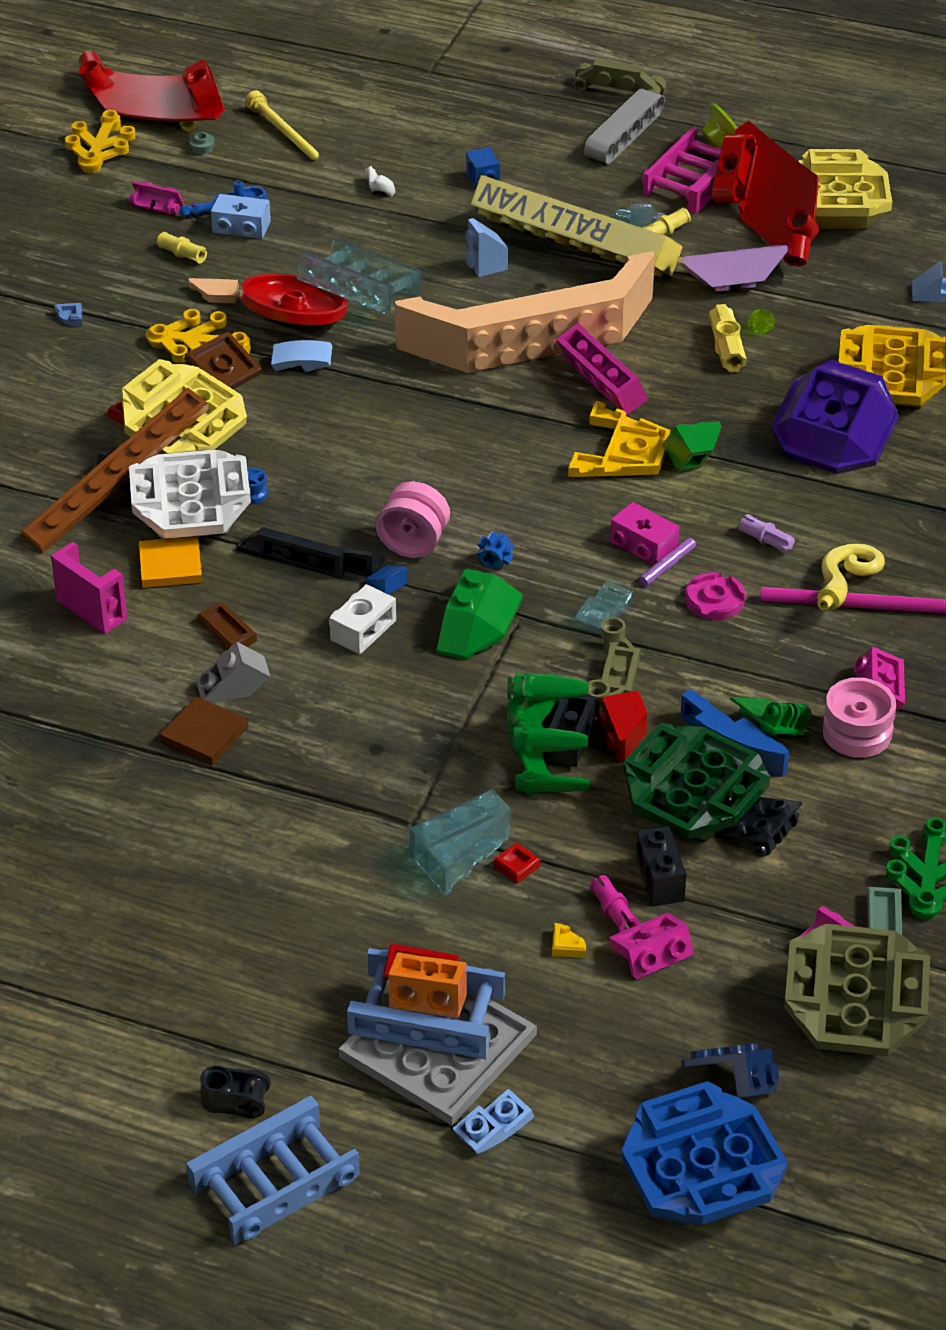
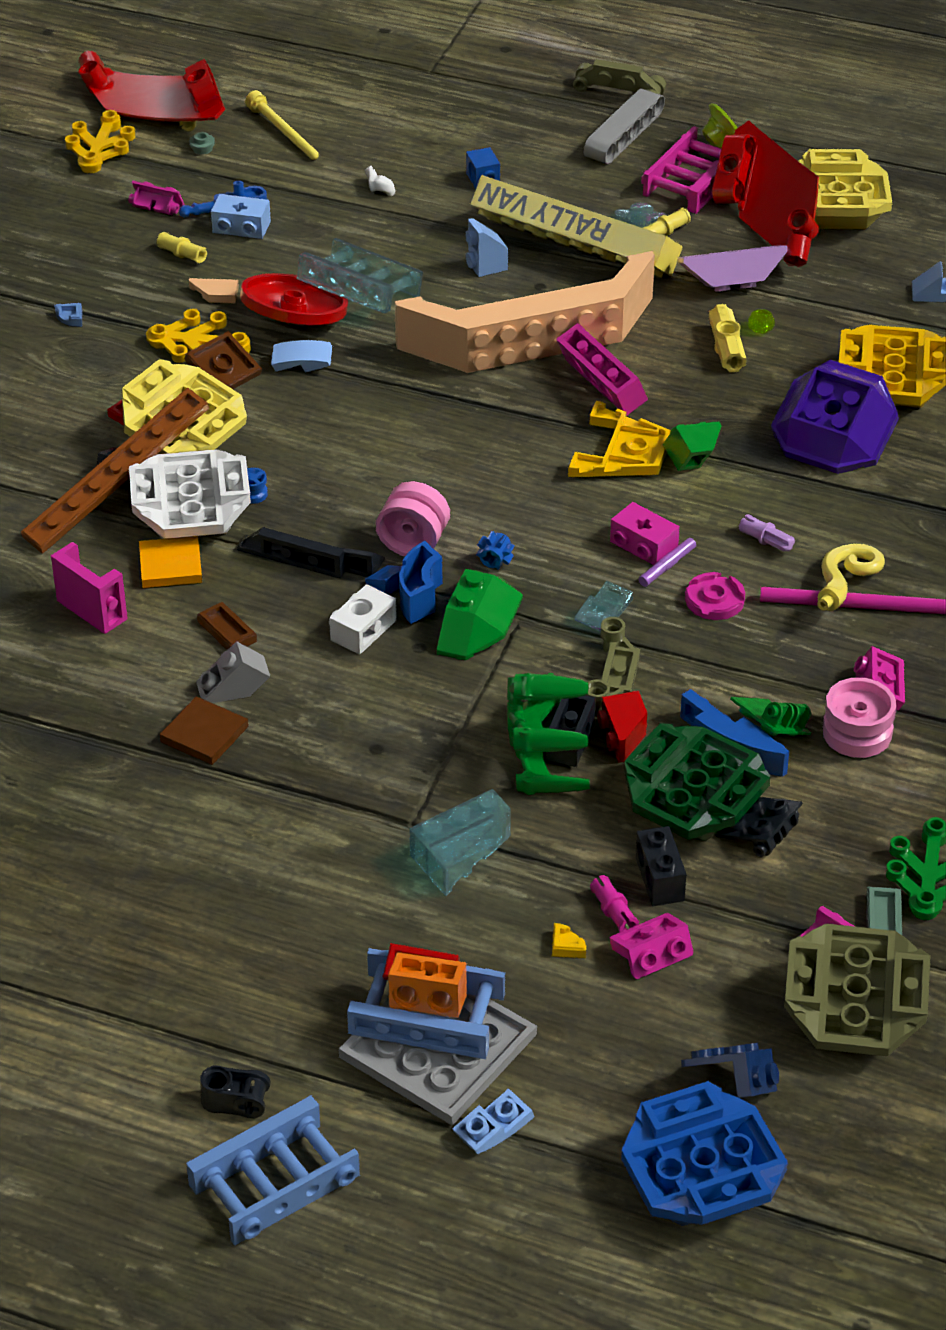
red tile [494,842,541,884] -> none
none -> blue brick [399,541,443,624]

